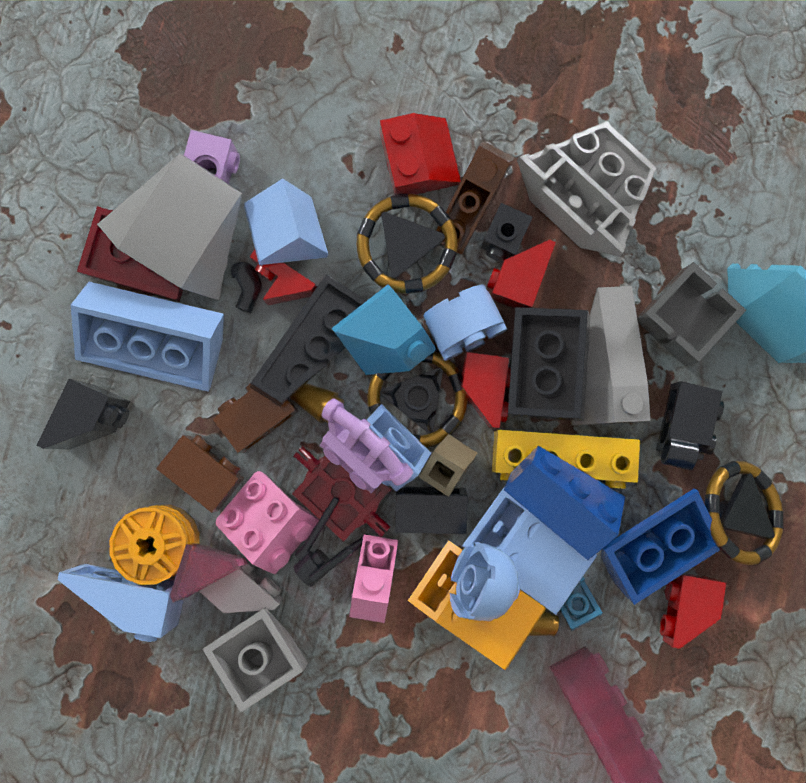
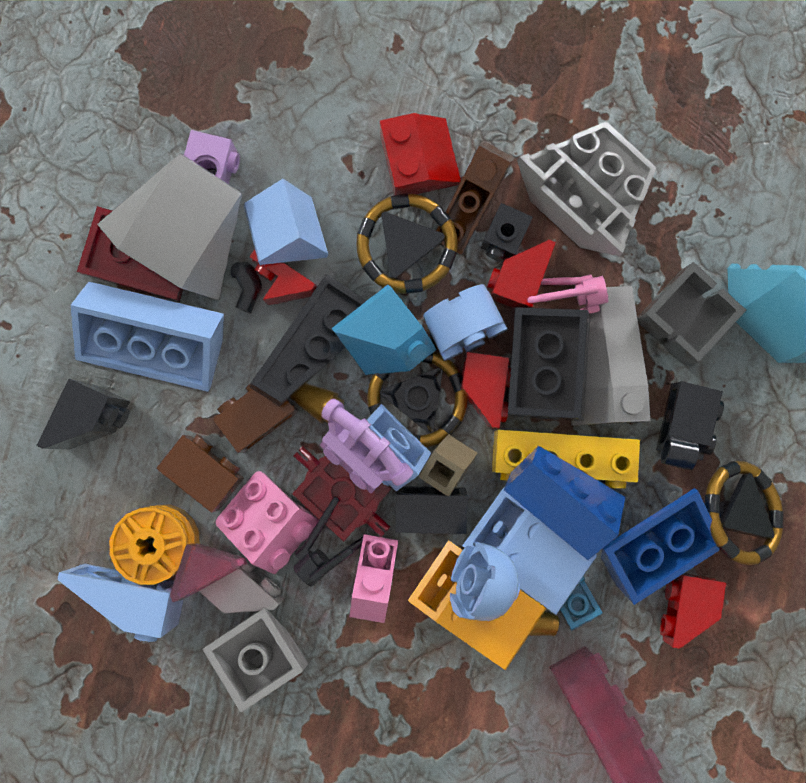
none -> bright pink plant [528,274,608,314]

